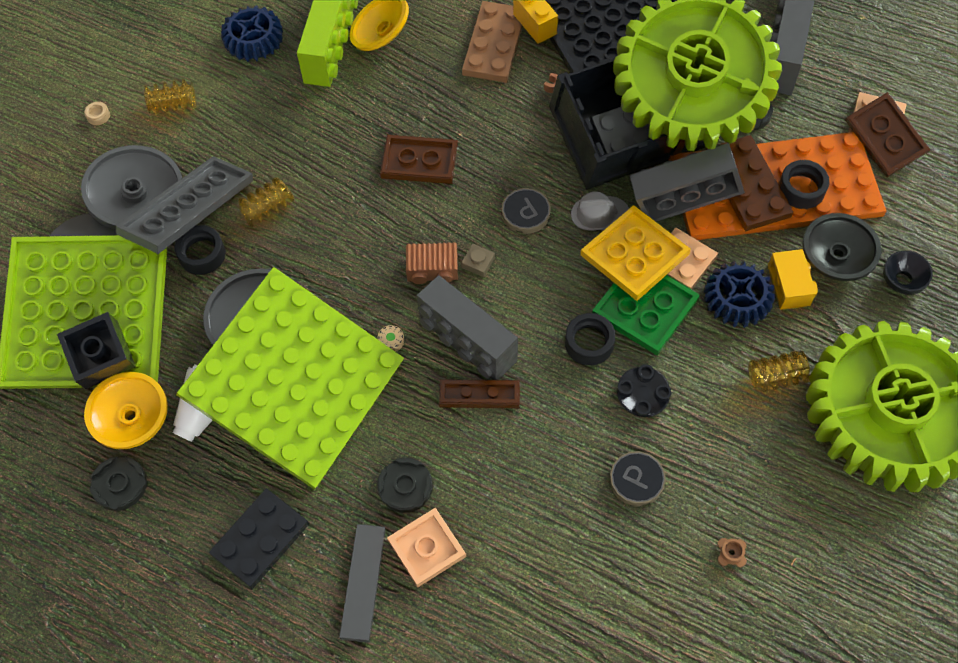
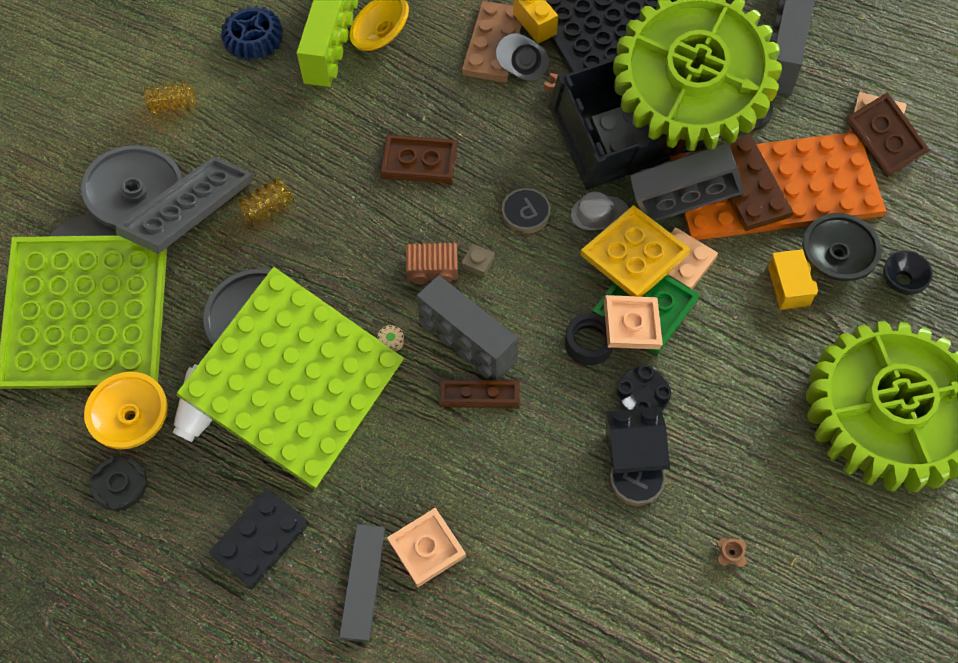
black brick [57,312,136,389] -> none
tan tile [84,102,110,125] -> none
black tyre [174,225,226,275] -> none
pearl dark grey tile [377,458,433,513] -> none
dark blue gear [704,260,775,328] -> none
clear yellow piece [748,350,810,392] -> none
black tyre [778,160,830,209] -> none
none -> dark grey piece [496,33,549,81]
none -> light nougat plate [604,295,663,349]
none -> black slope [606,407,670,474]

